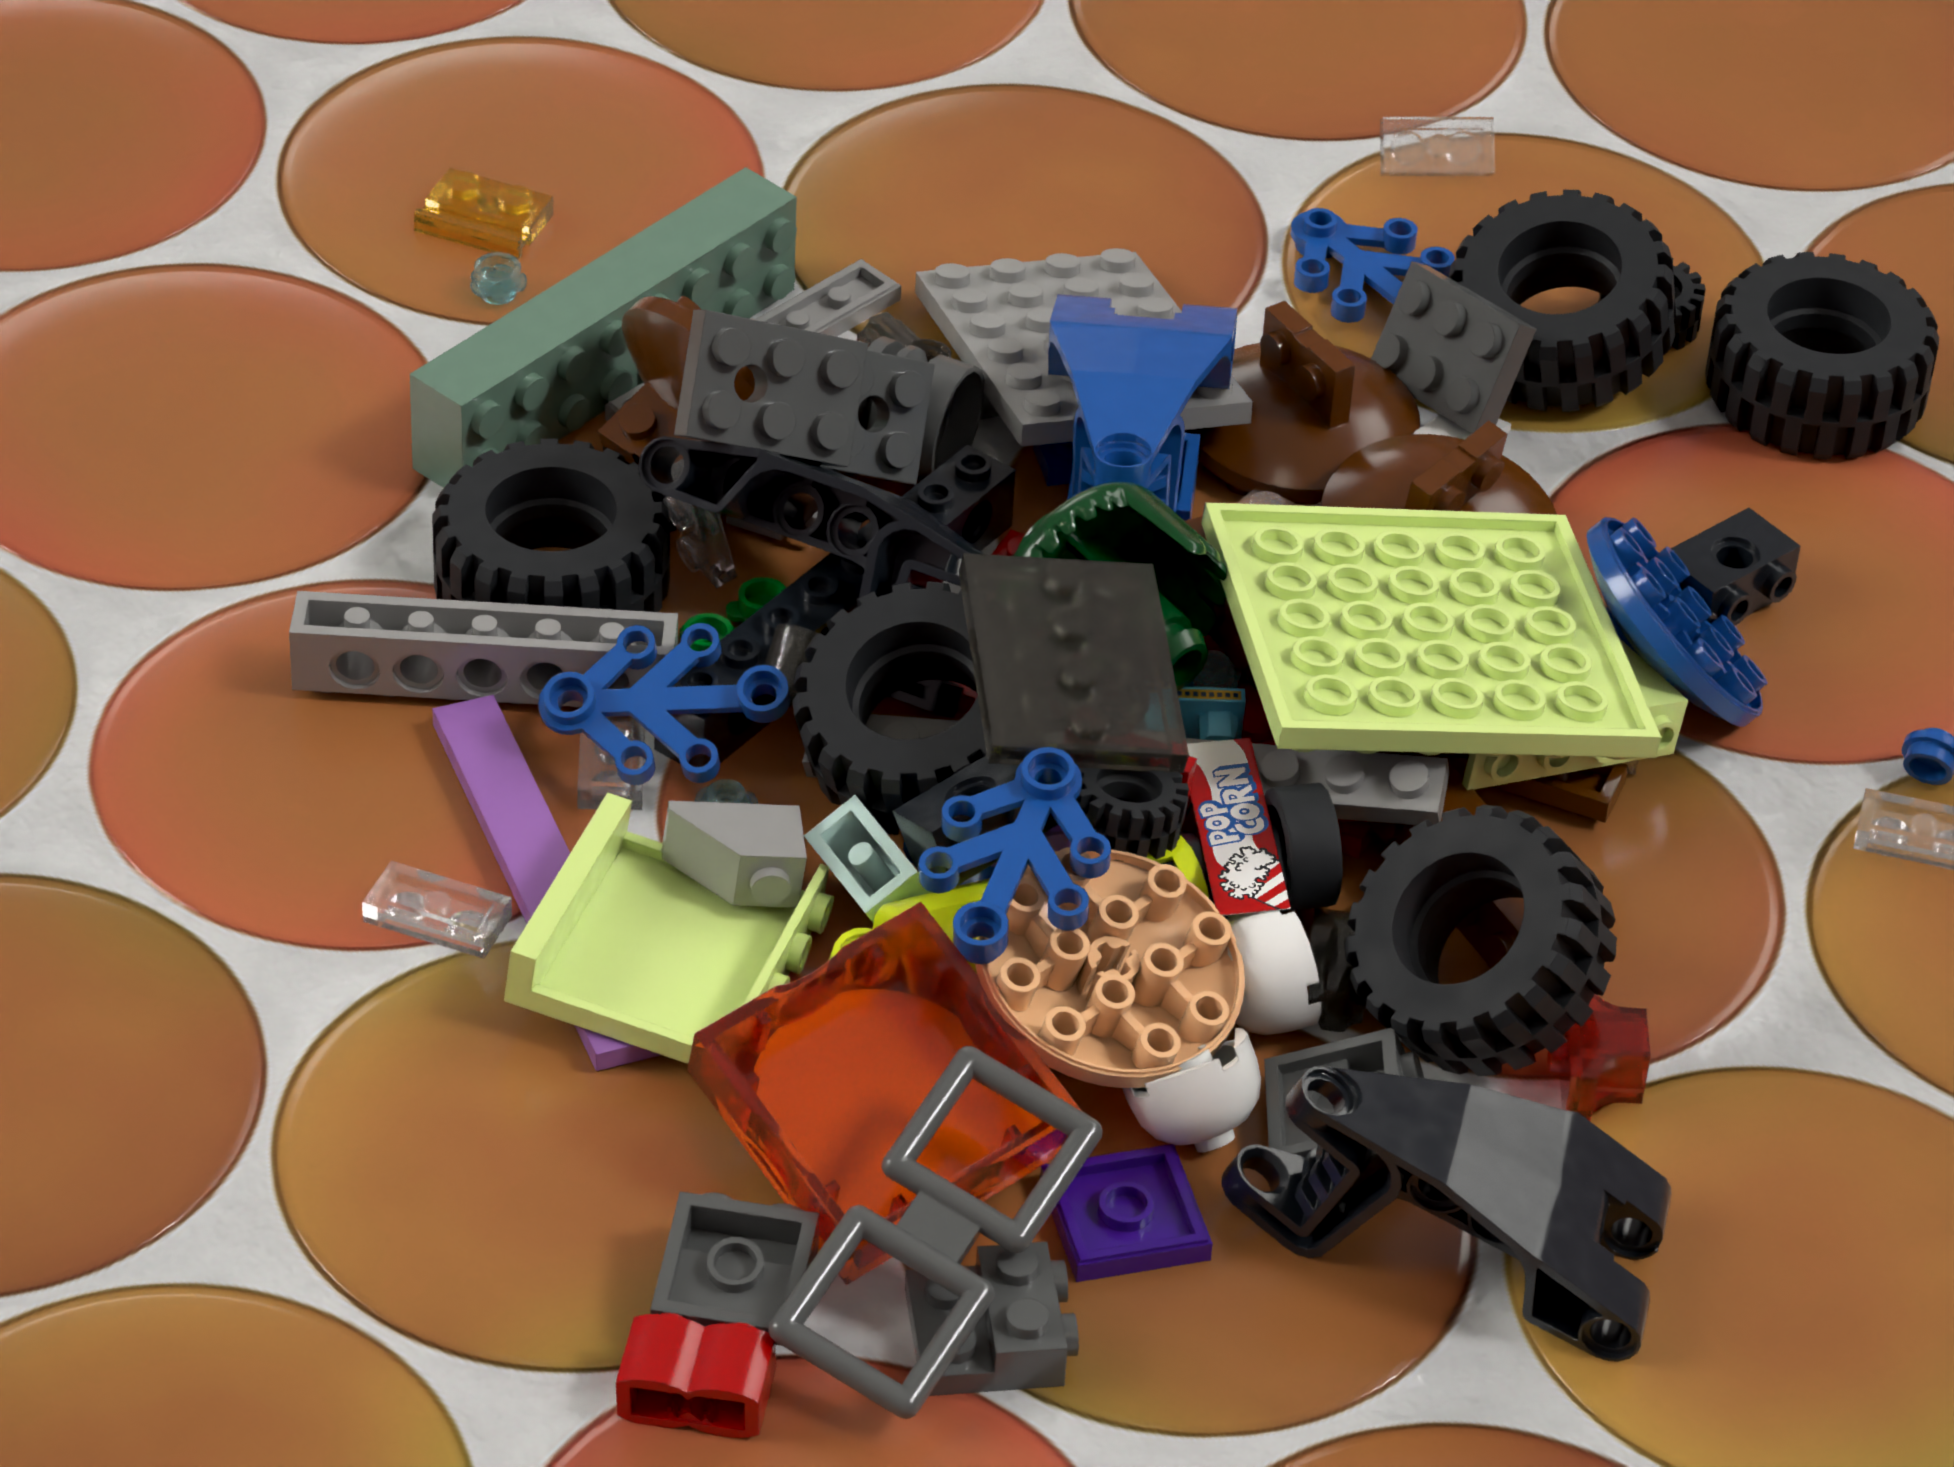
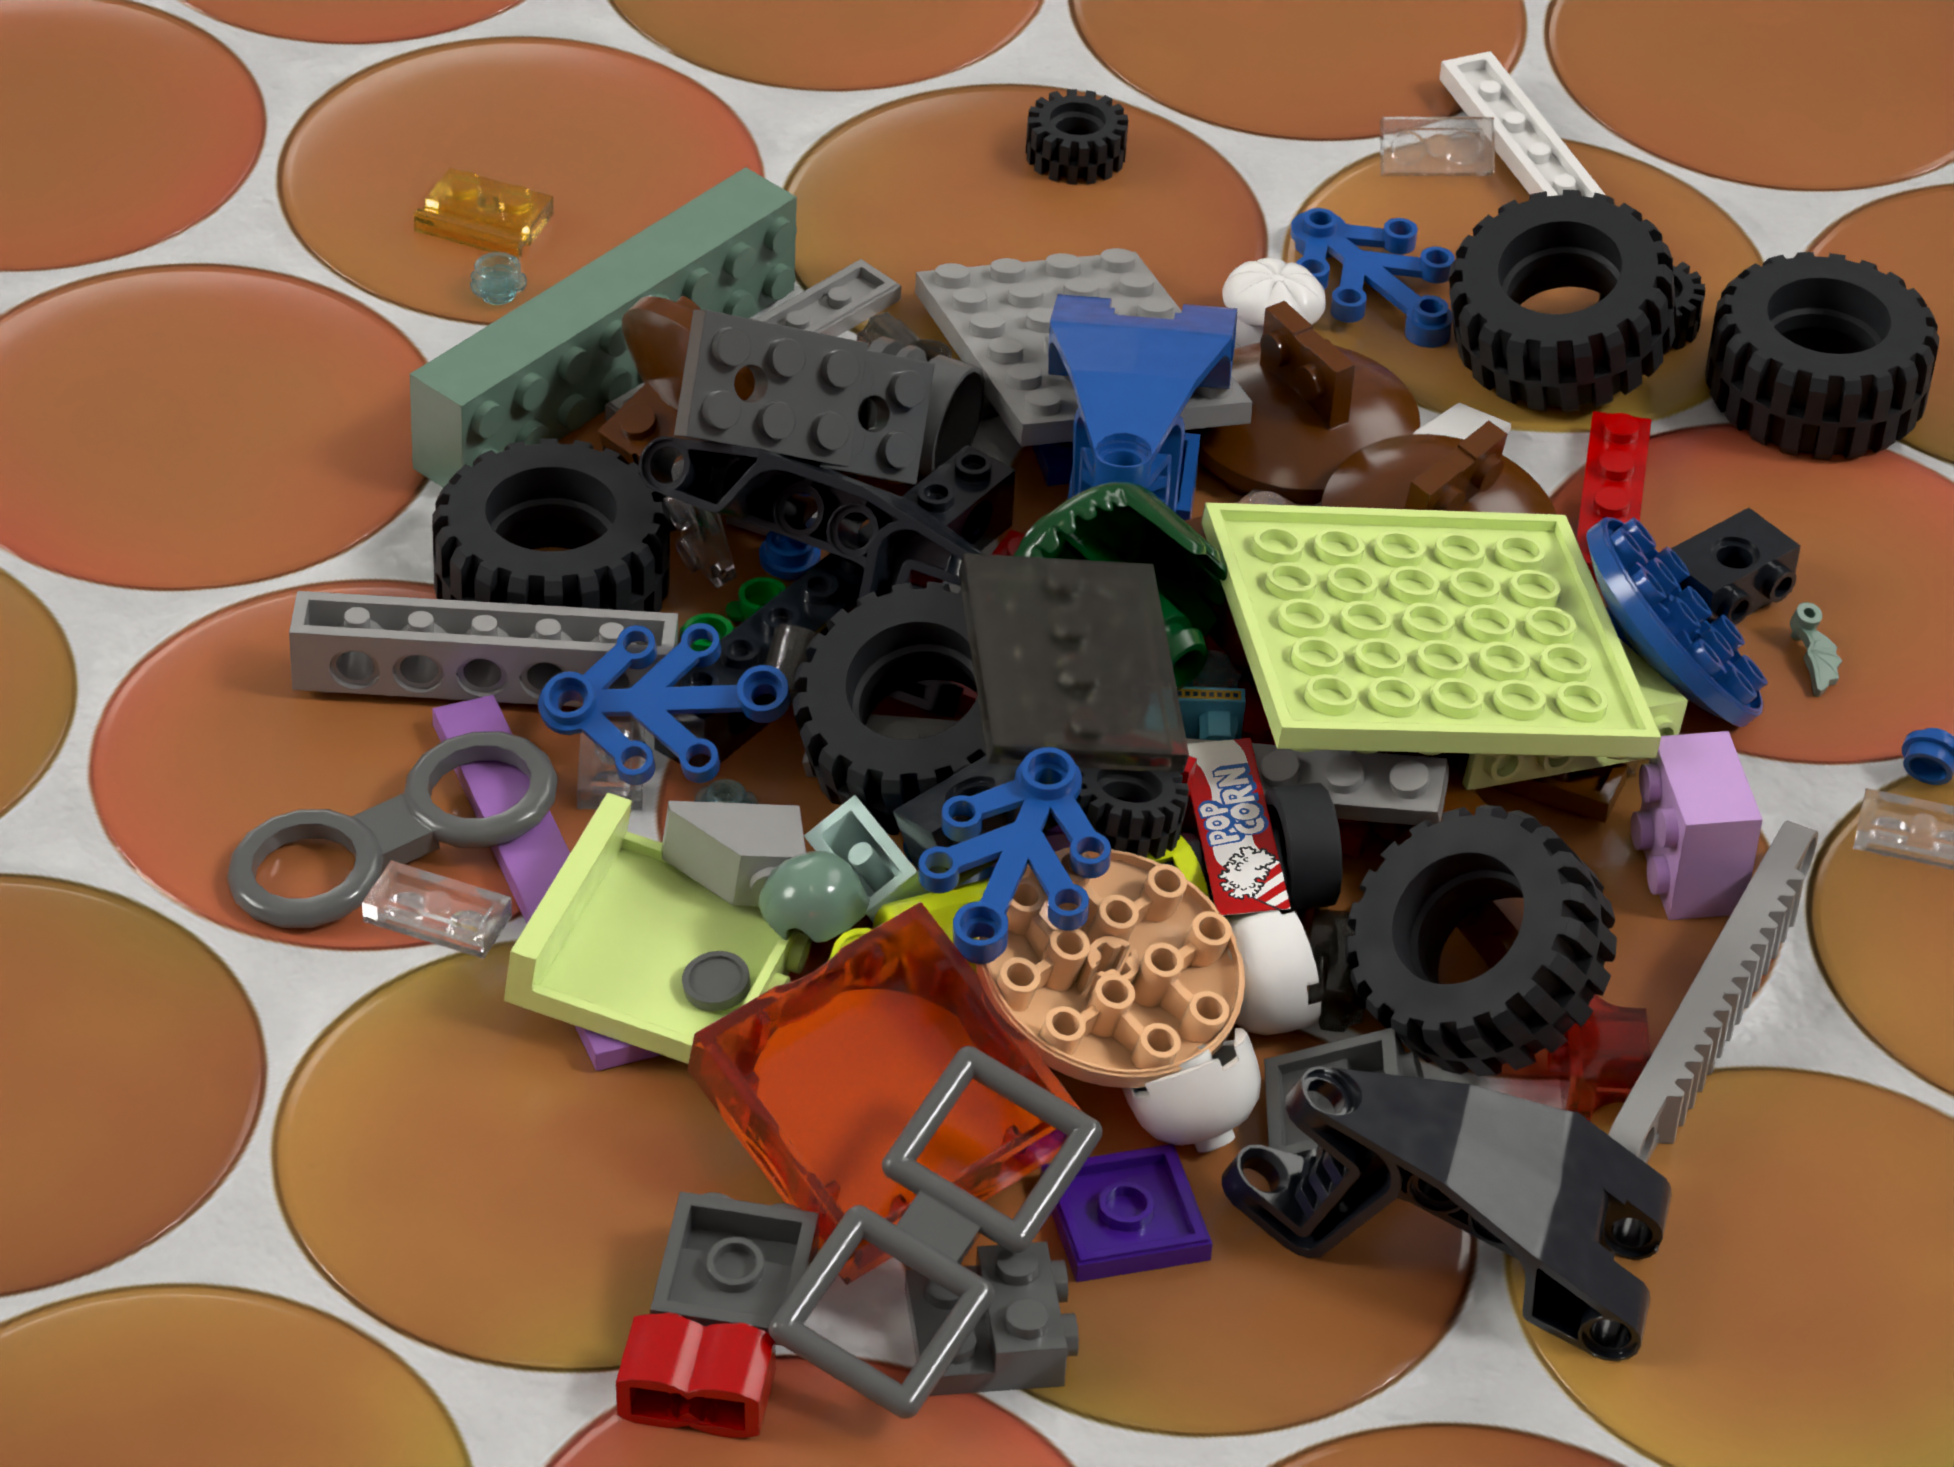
dark grey plate [1371,261,1537,433] -> none
none -> dark grey bar [227,731,558,928]
none -> dark grey piece [682,951,751,1011]
none -> sand green hair [758,851,870,943]
none -> blue plate [759,531,821,580]
none -> black tyre [1025,89,1128,185]
none -> white piece [1222,258,1326,347]
none -> white plate [1439,51,1605,198]
none -> red plate [1576,411,1652,583]
none -> light grey gear [1608,820,1818,1163]
none -> lavender brick [1631,731,1763,920]
none -> sand green piece [1789,602,1842,697]

